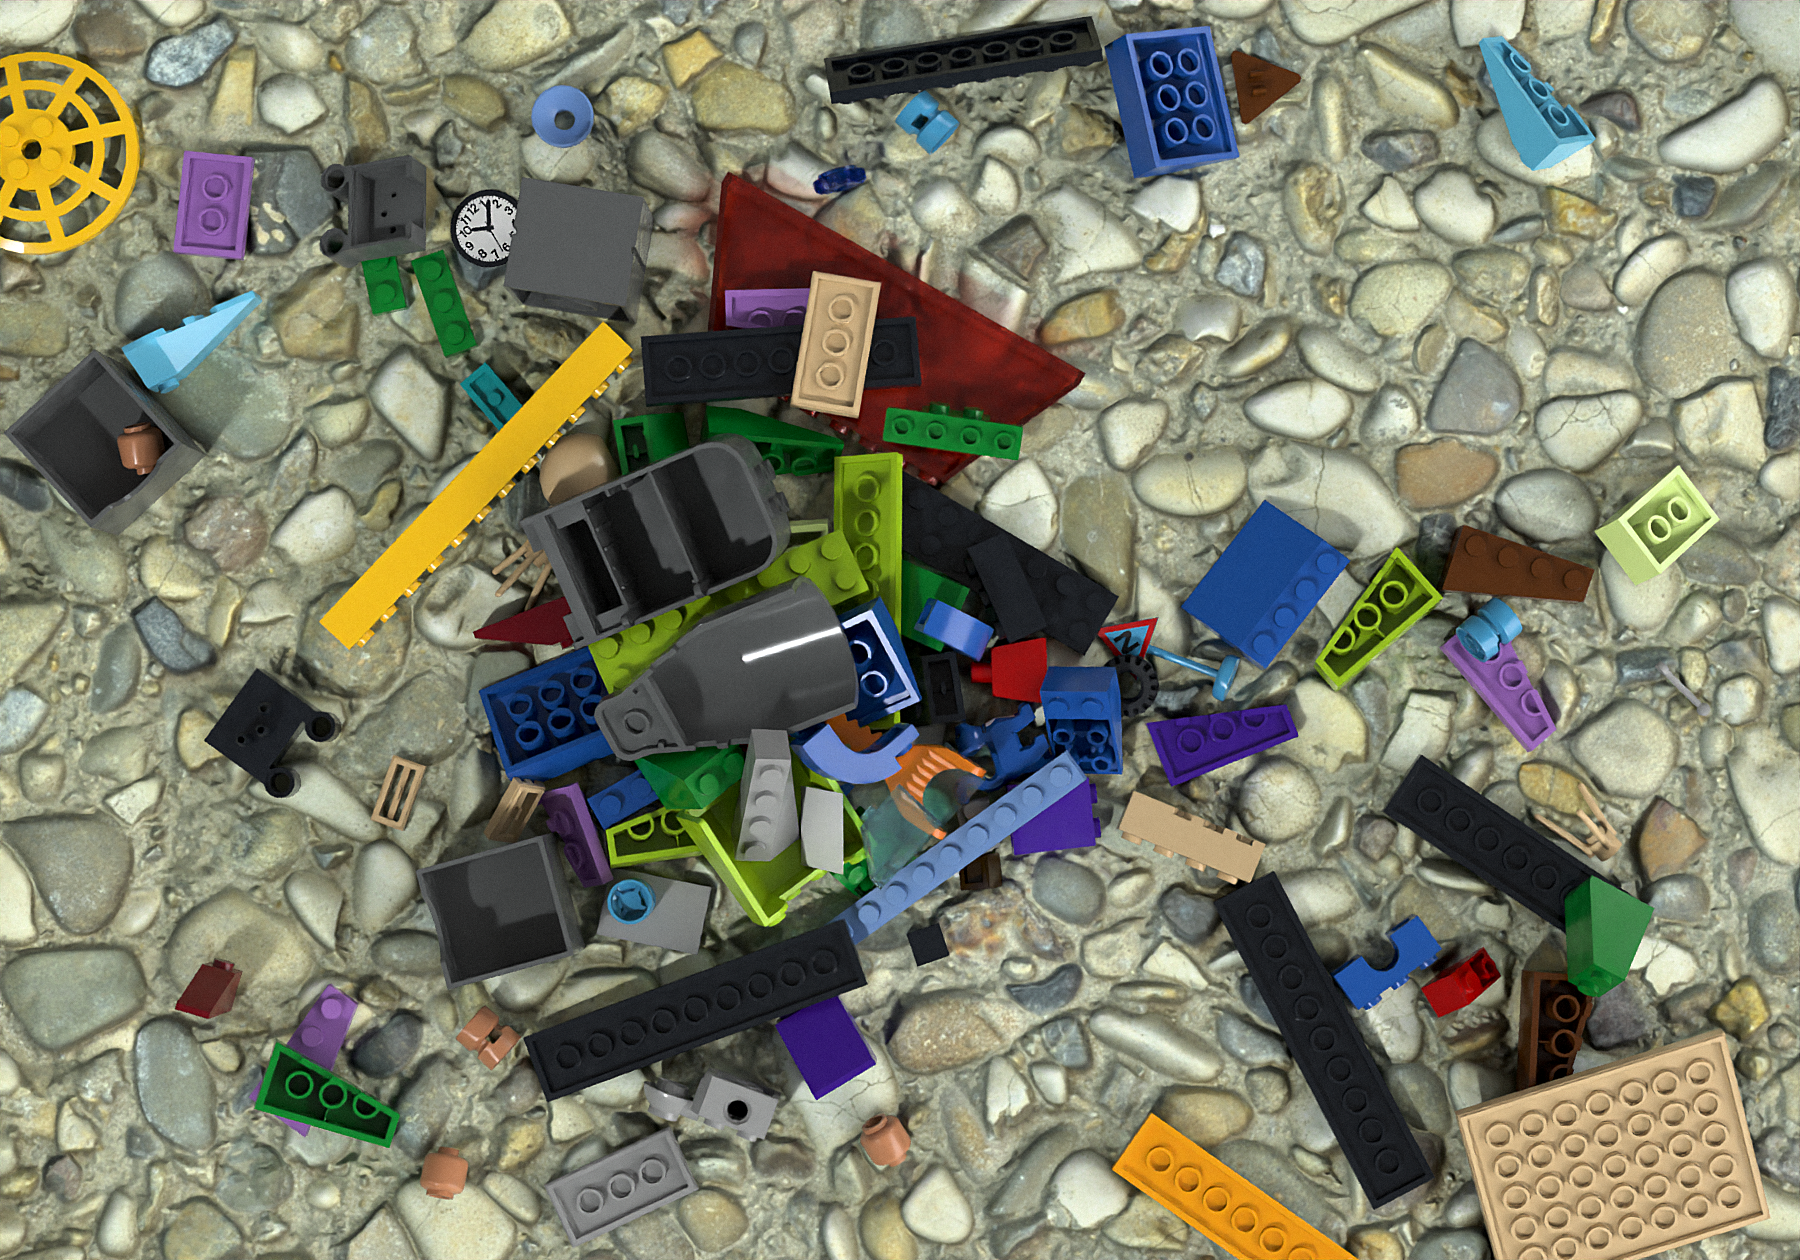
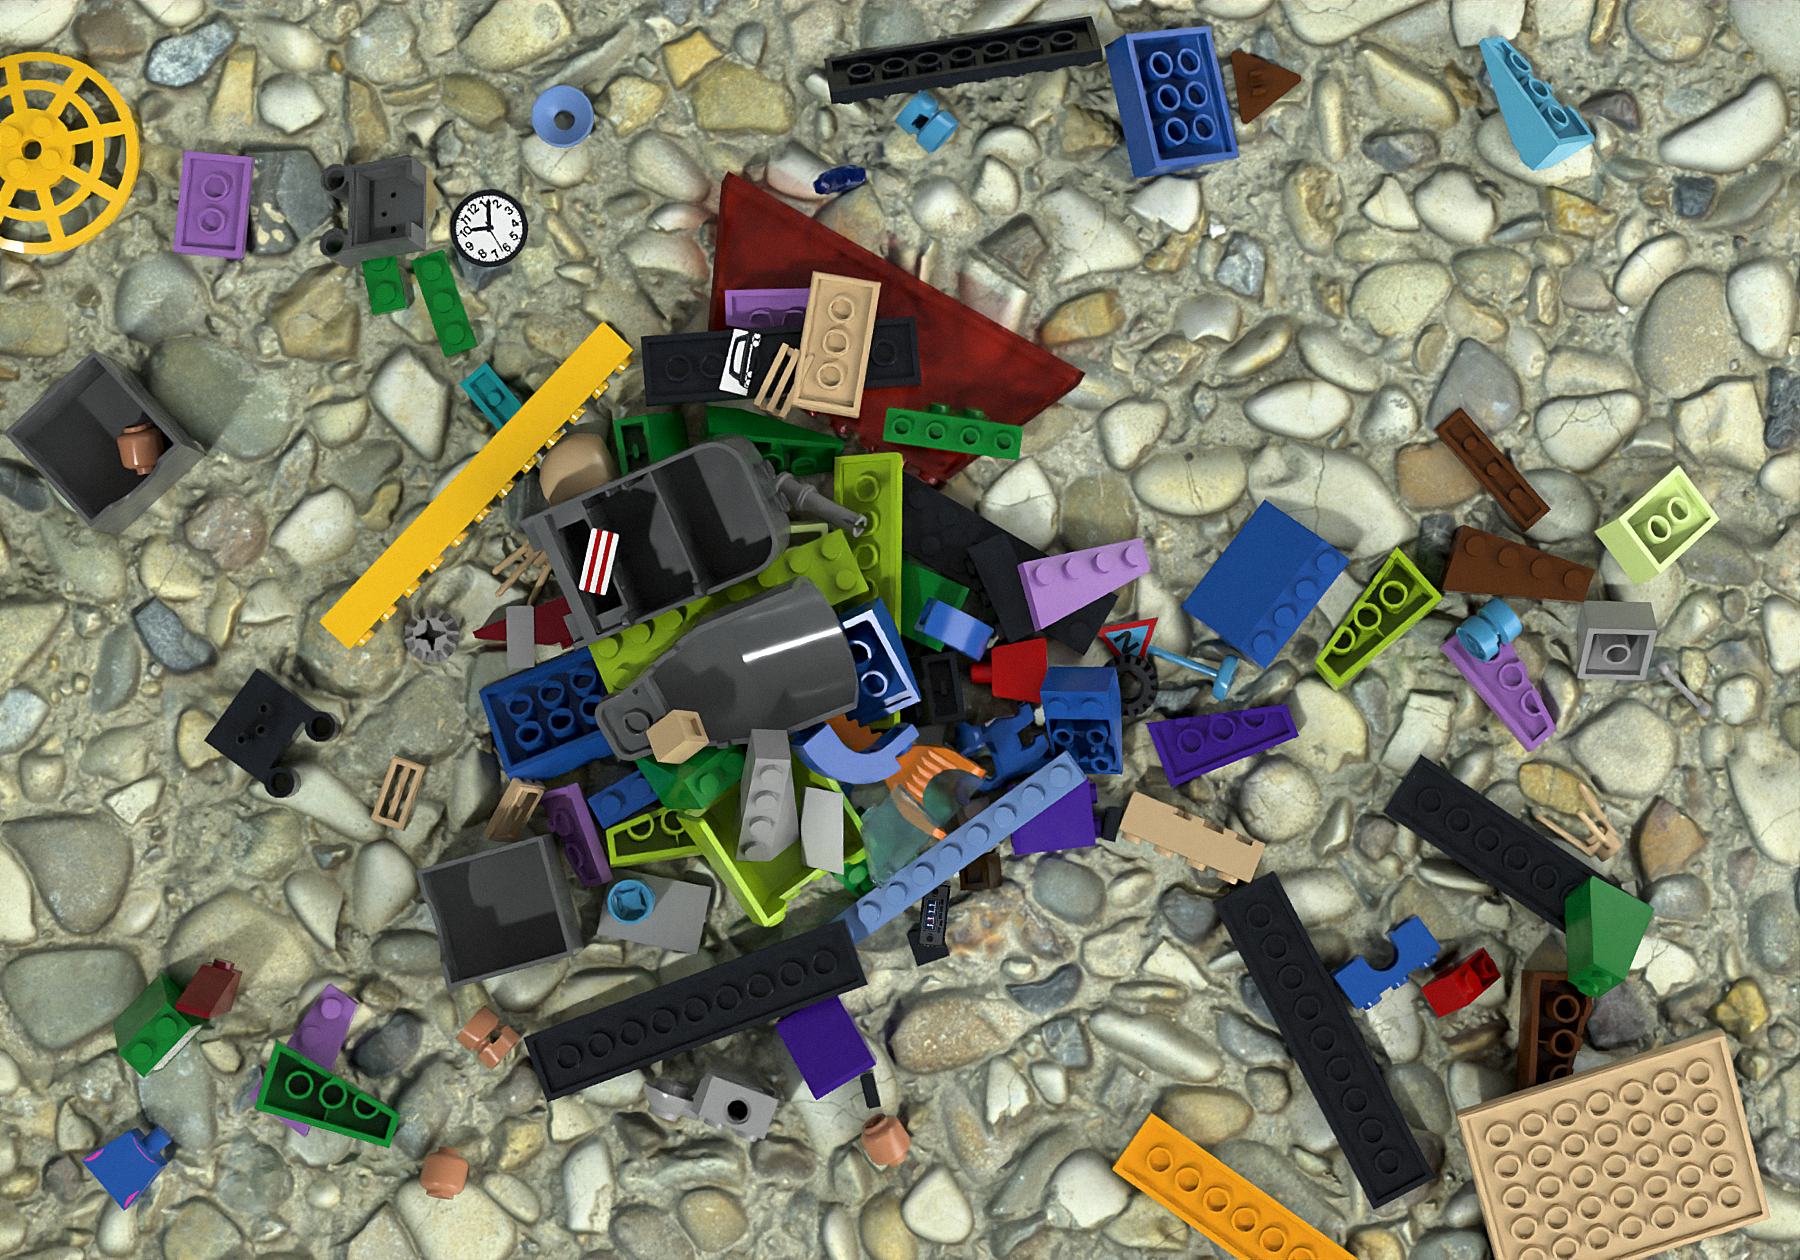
medium azure wedge [121,290,262,394] -> none
dark grey piece [503,177,654,324] -> none
light grey tile [544,1126,699,1248] -> none
none -> blue torso [82,1126,172,1210]
none -> green slope [113,973,210,1078]
none -> light grey gear [404,608,459,663]
none -> light grey sticker [506,605,535,668]
none -> sticker [579,528,619,595]
none -> tan panel [646,709,710,764]
none -> sticker [719,329,761,396]
none -> tan tile [753,343,814,421]
none -> light grey pin [773,471,867,537]
none -> black tile [860,1069,881,1109]
none -> sticker [917,885,951,947]
none -> medium lavender wing [1017,538,1151,632]
none -> black tile [1101,805,1122,842]
none -> reddish brown tile [1433,407,1551,533]
none -> light grey slope [1576,600,1657,680]

